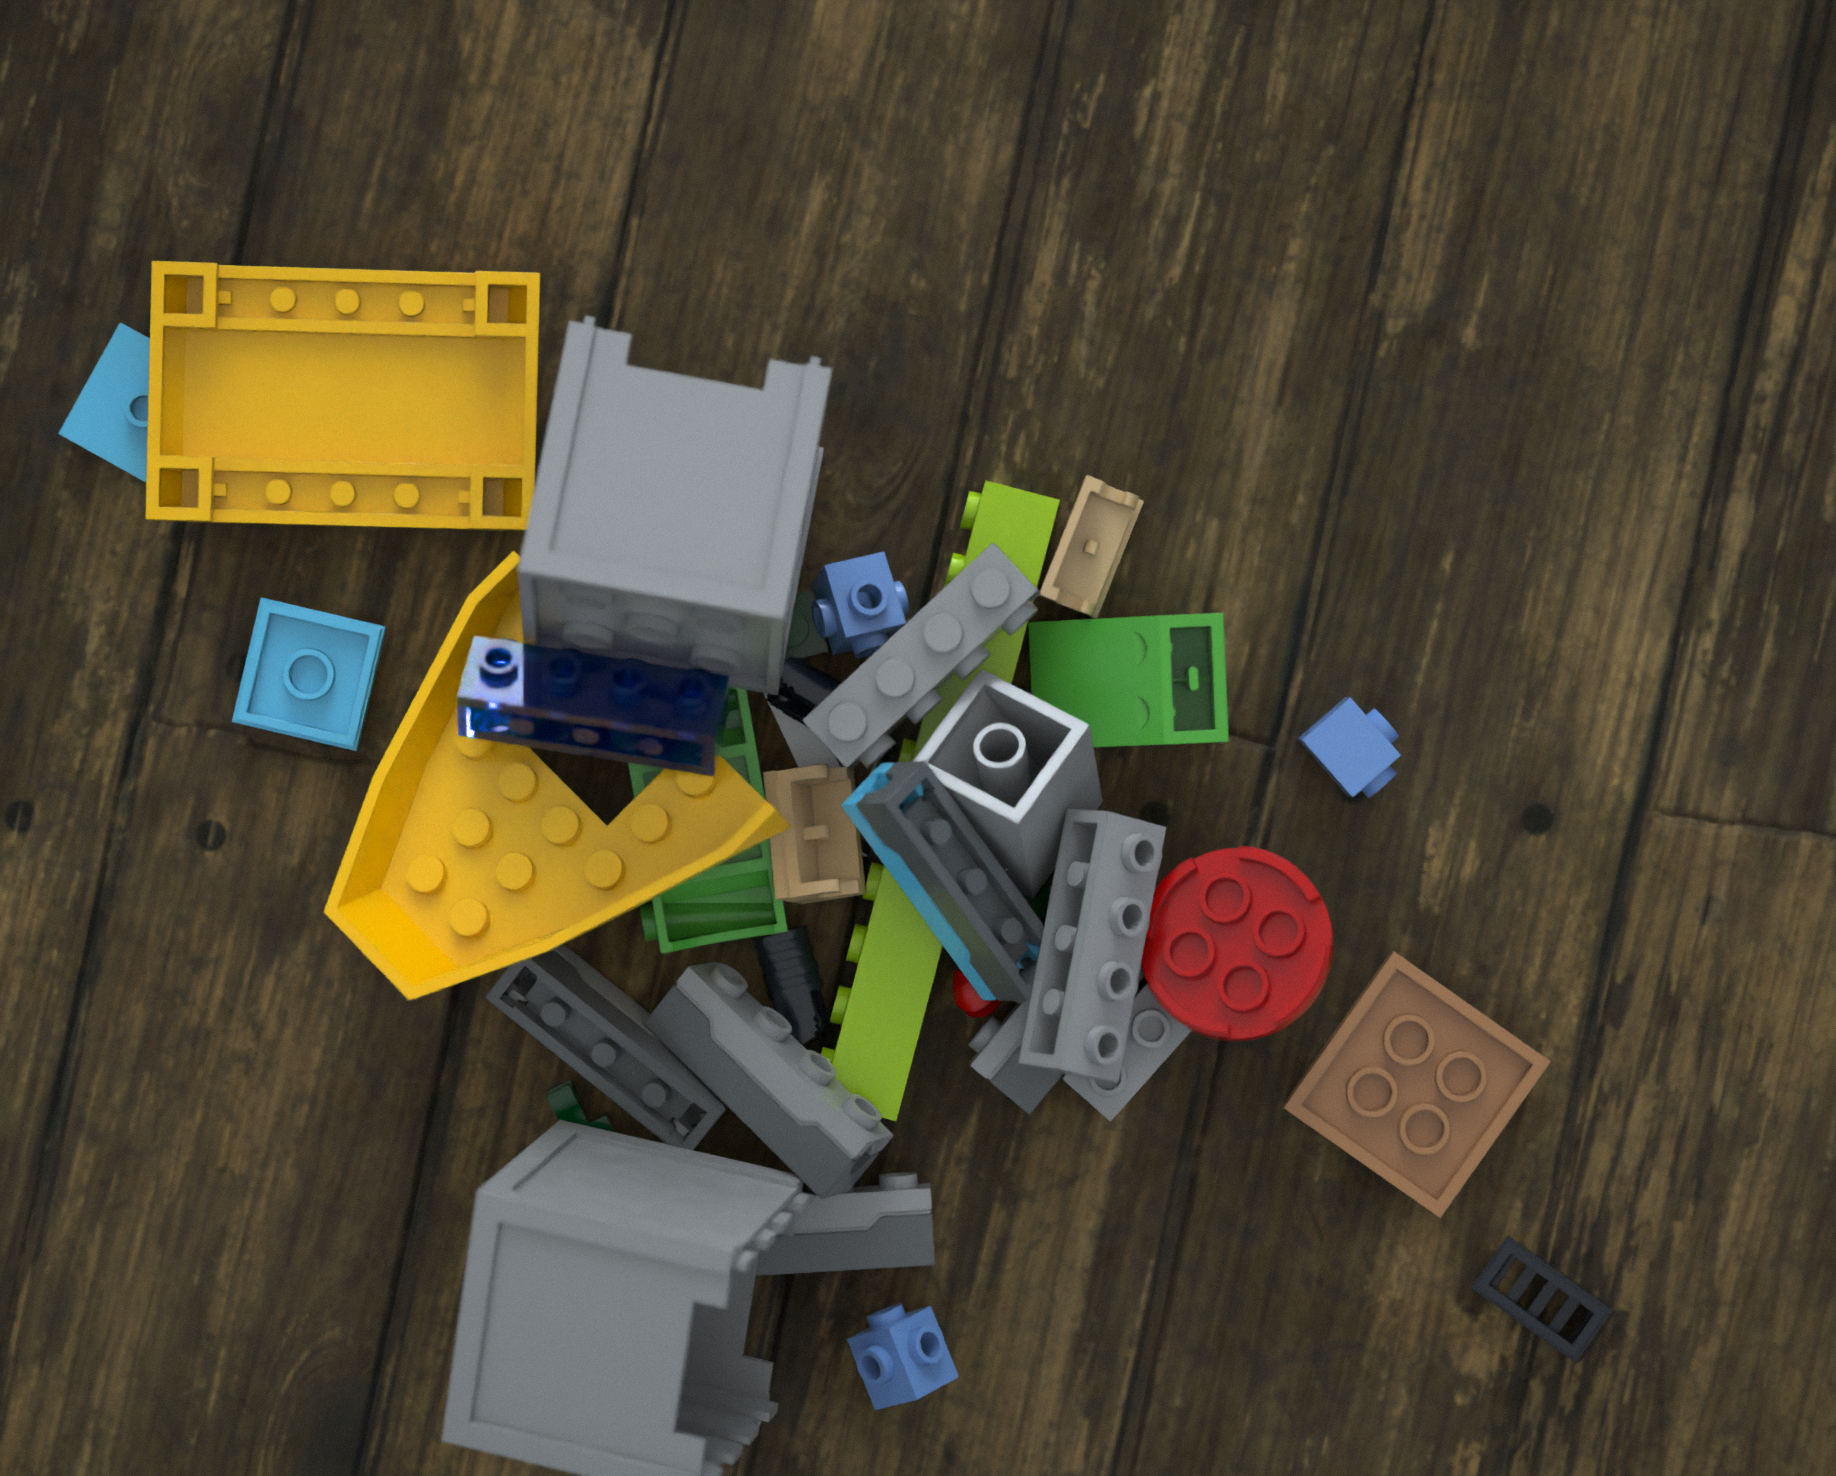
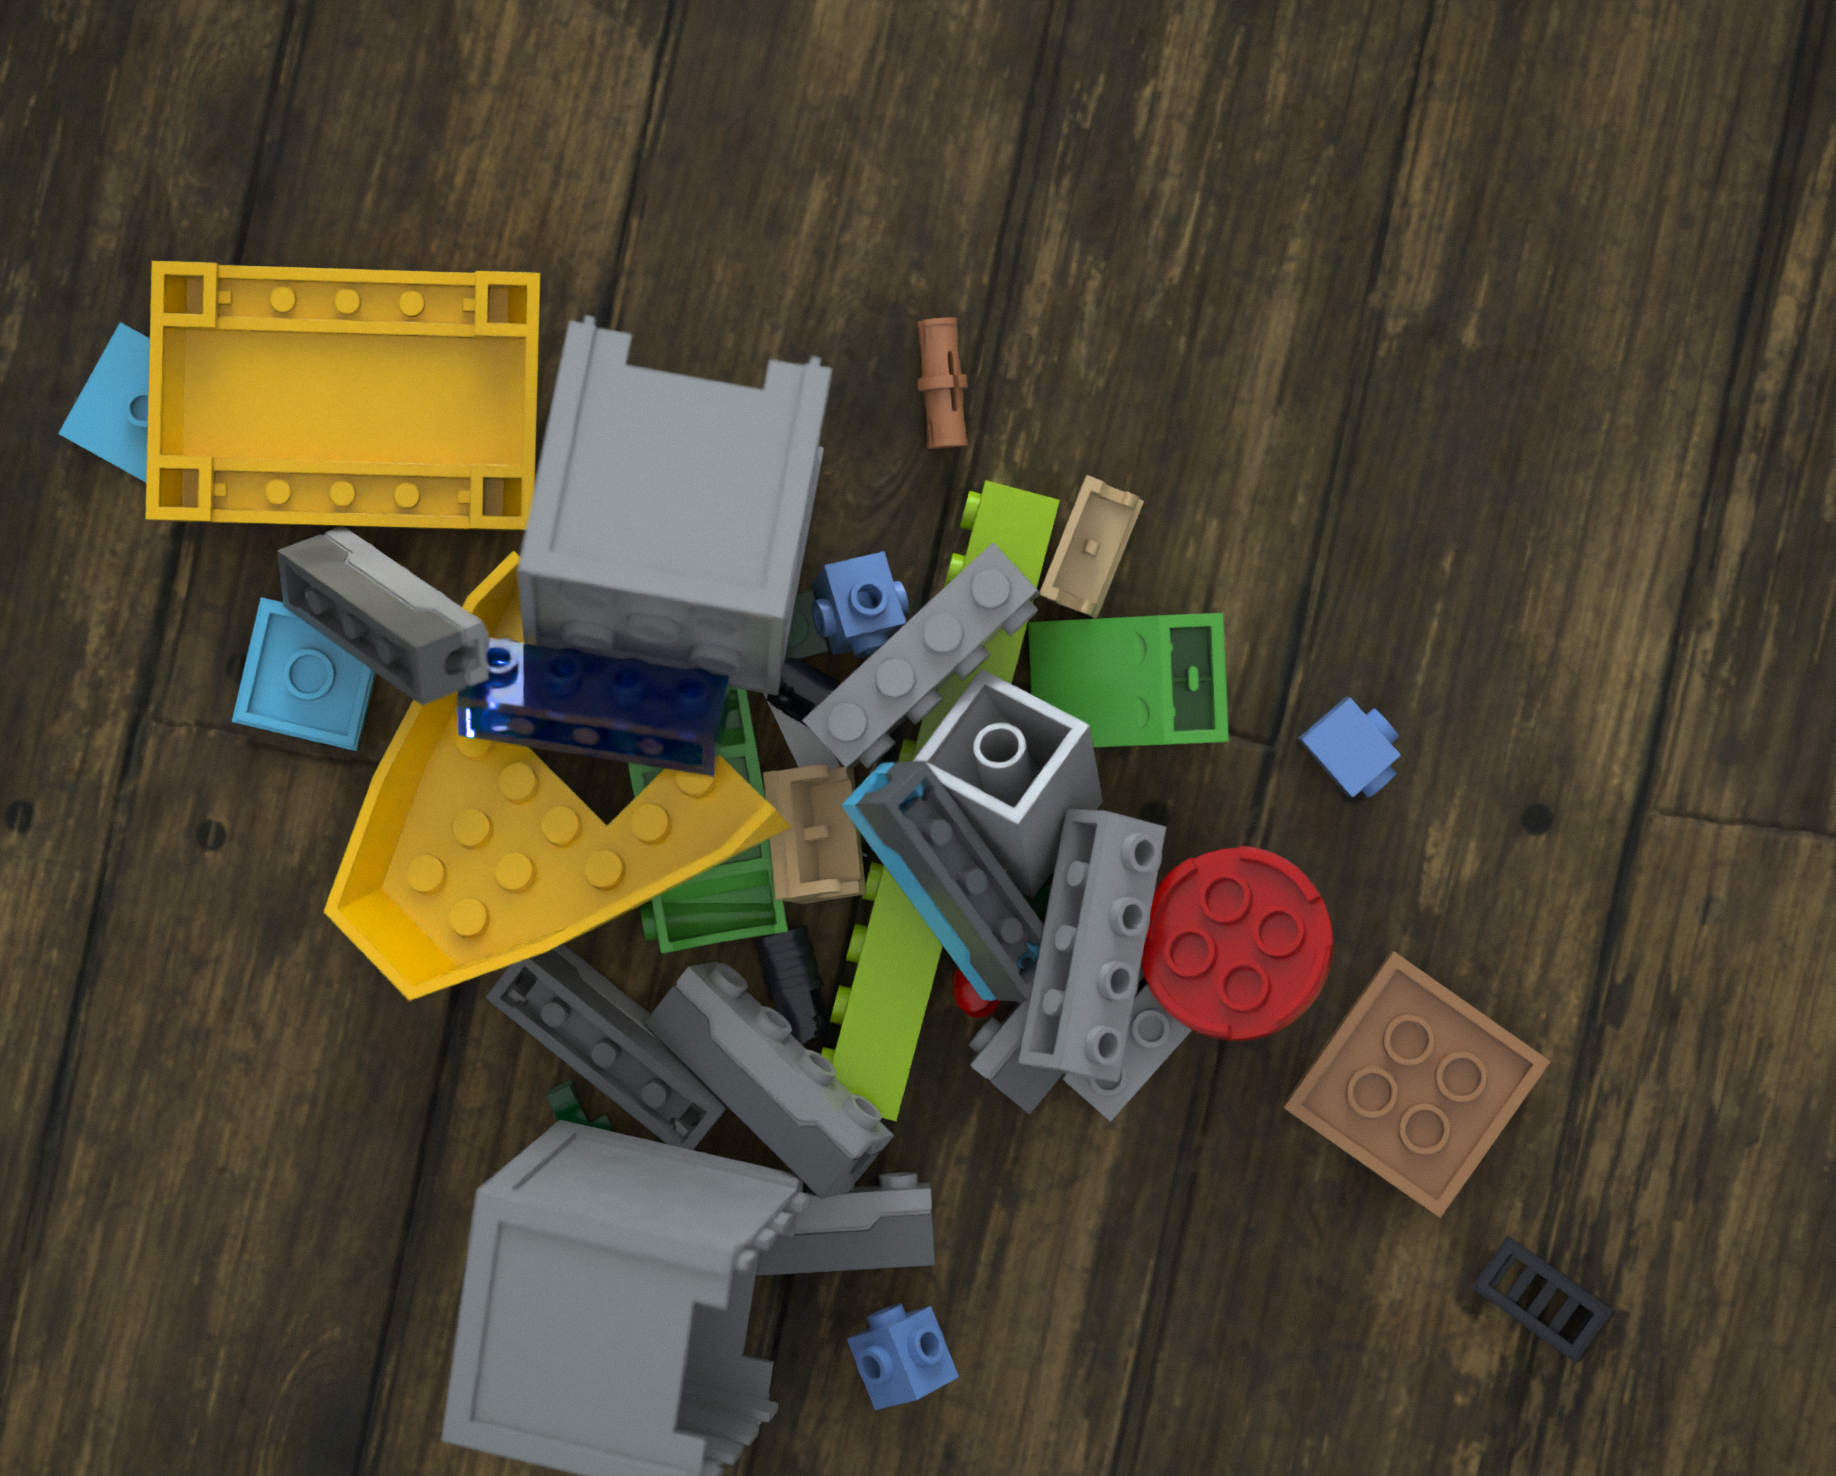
none -> dark grey piece [277,526,490,705]
none -> nougat pin [917,317,968,449]

